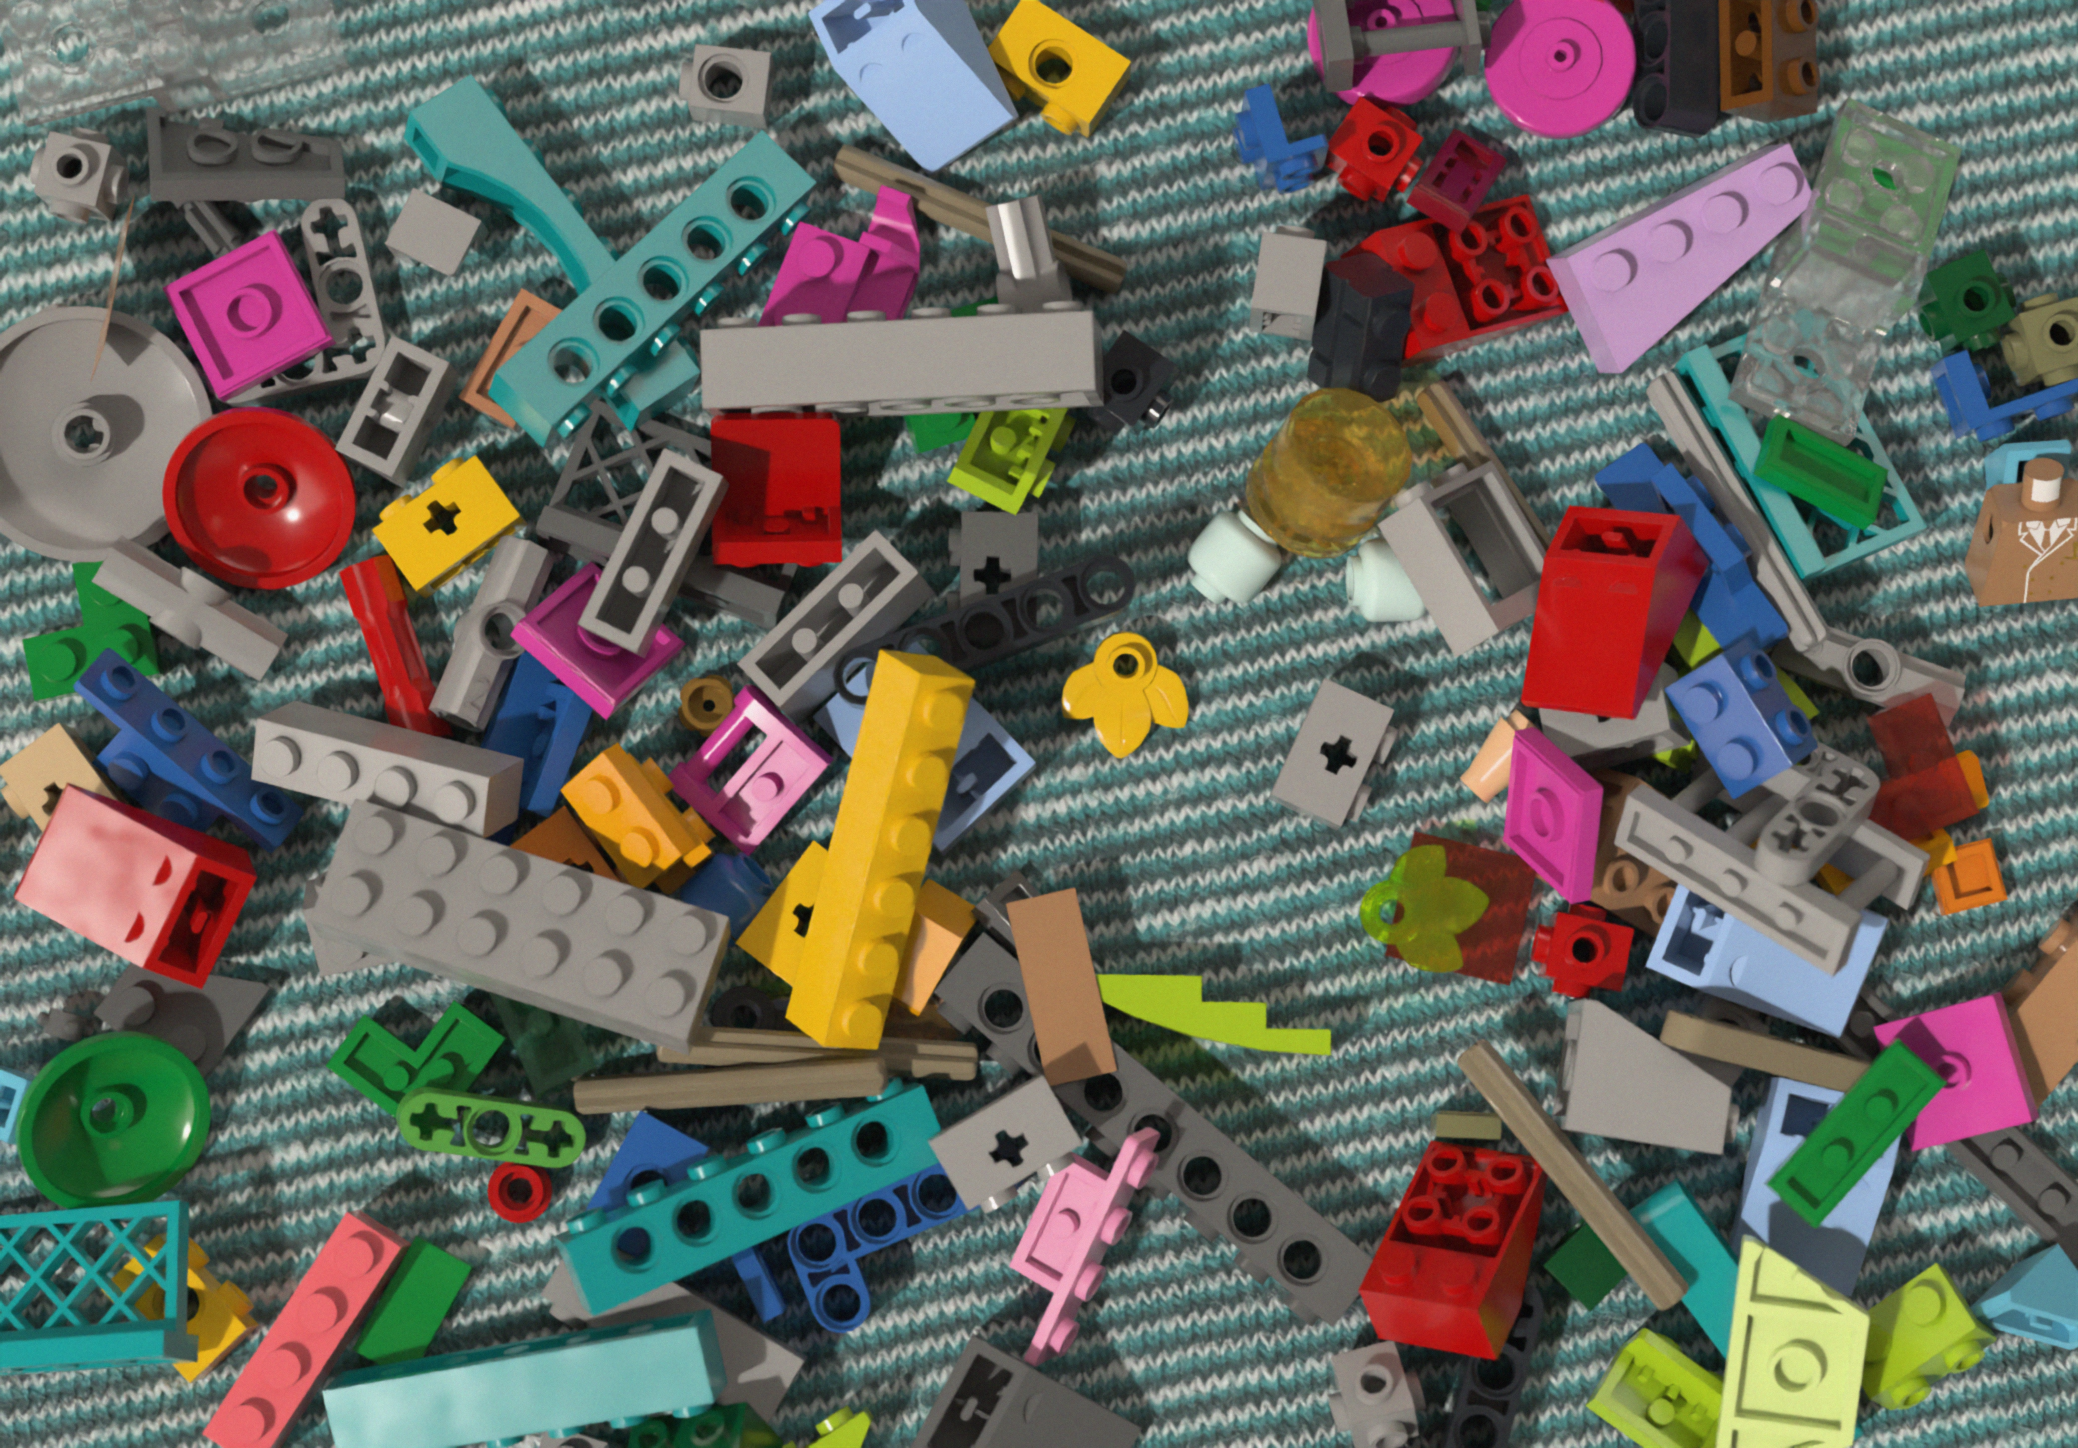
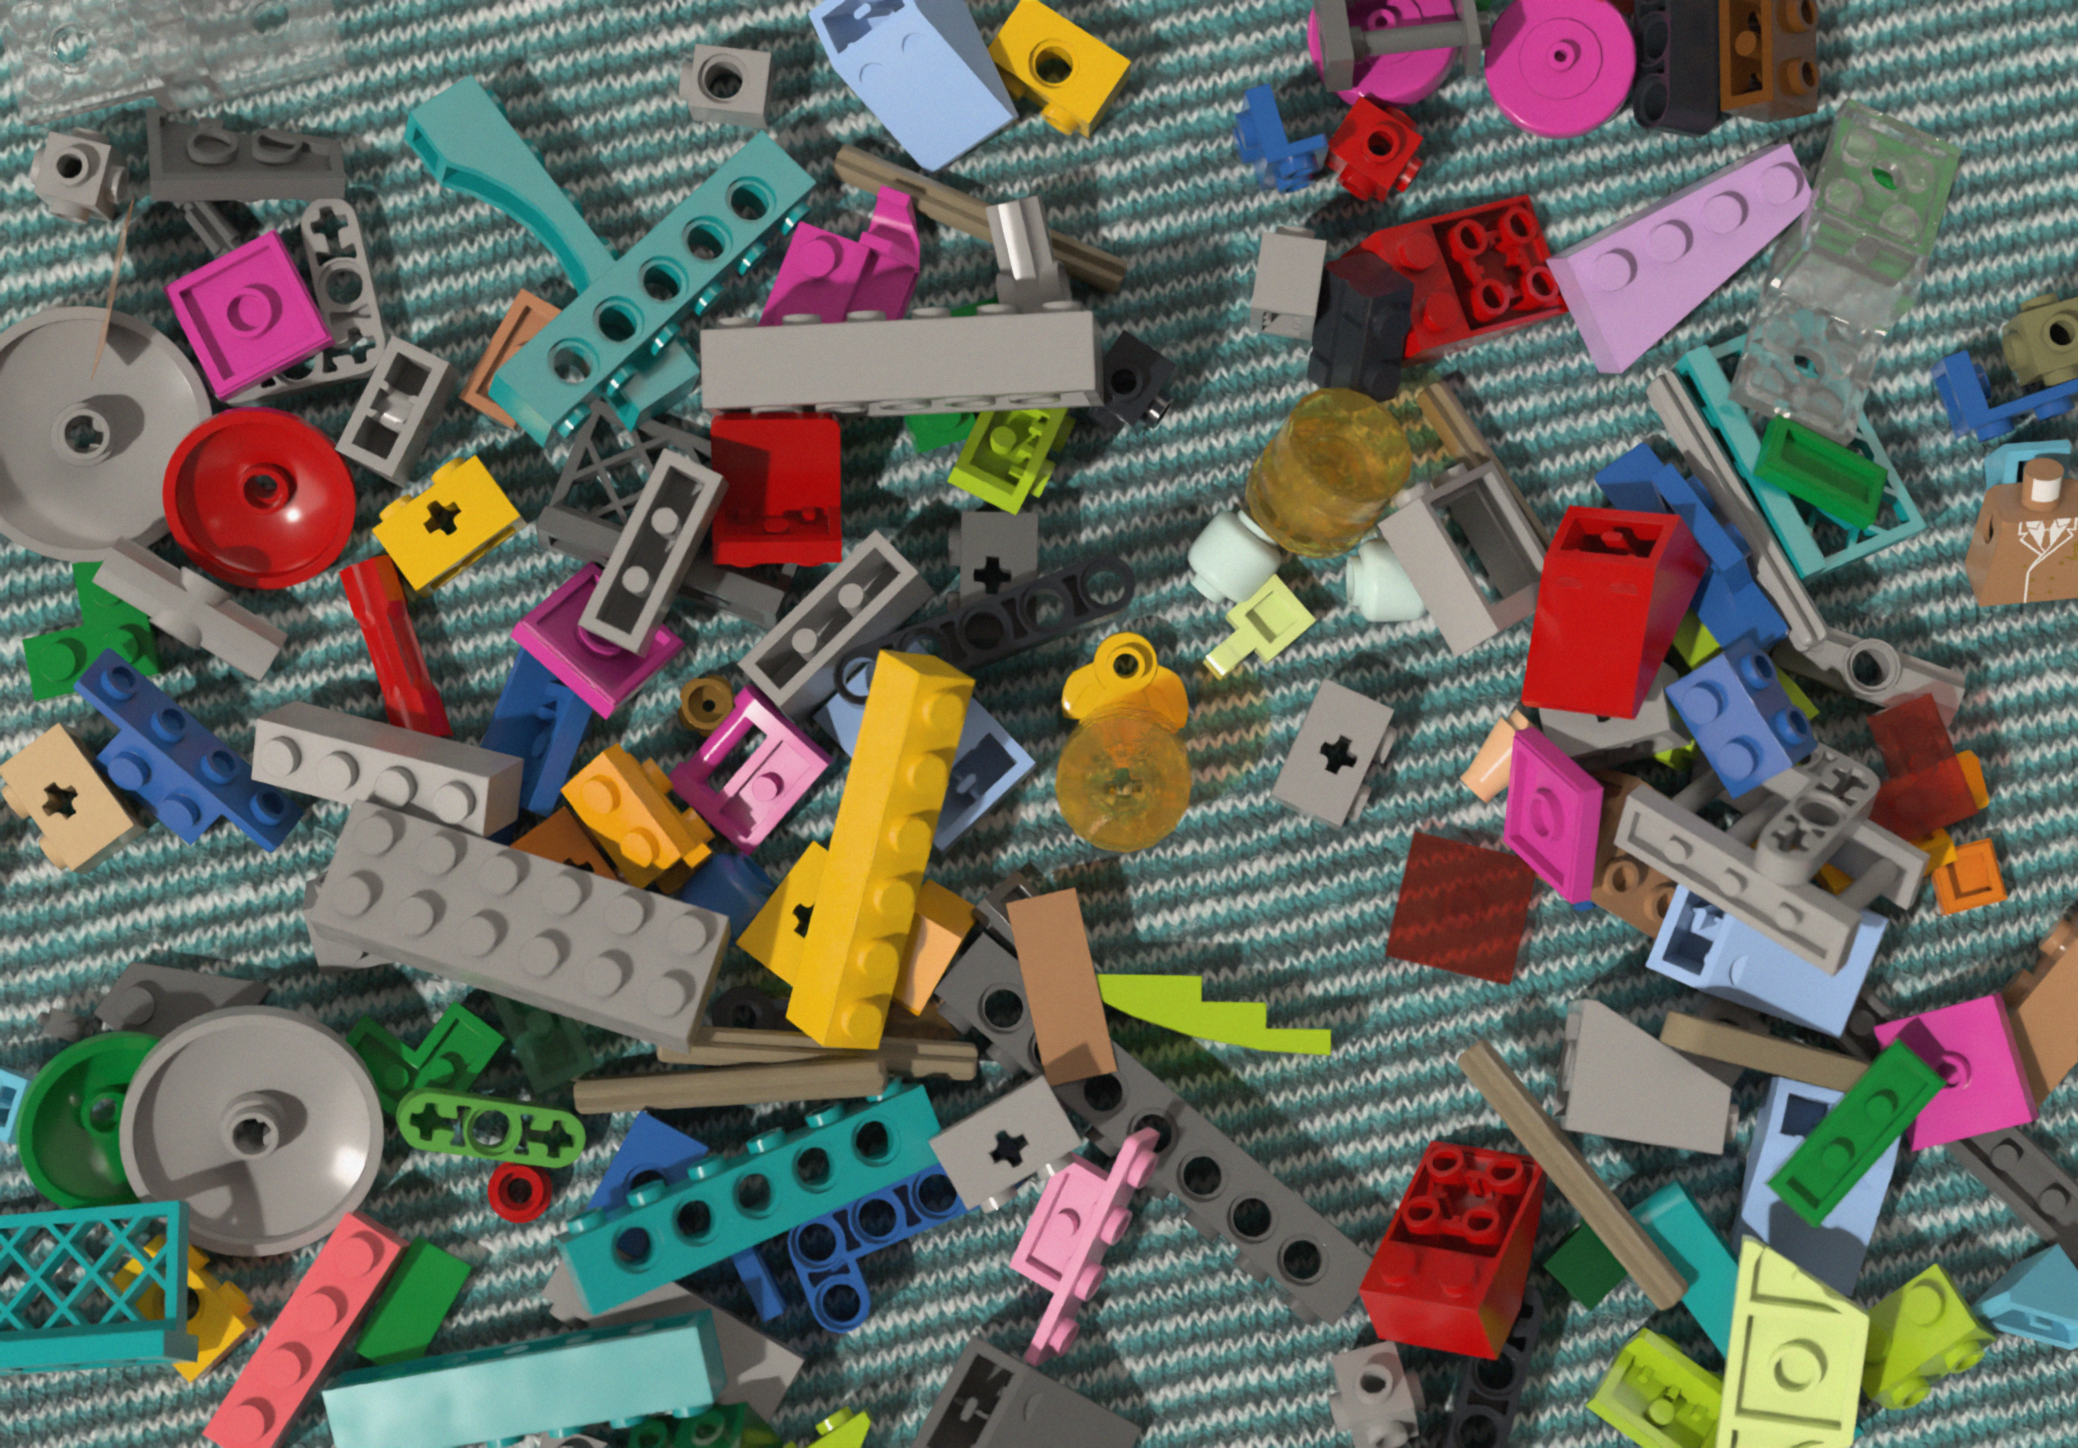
slope [13,782,257,989] -> none
light grey panel [385,187,489,277] -> none
light grey piece [429,535,555,732] -> none
clear neon green plate [1360,845,1489,973] -> none
dark red plate [1406,128,1508,235] -> none
olive tile [1430,1111,1502,1140] -> none
red brick [1531,903,1634,999] -> none
dark green brick [1913,248,2016,356] -> none
none -> light grey dish [120,1005,384,1257]
none -> clear yellow wheel [1055,701,1192,853]
none -> yellowish green plate [1203,574,1316,681]

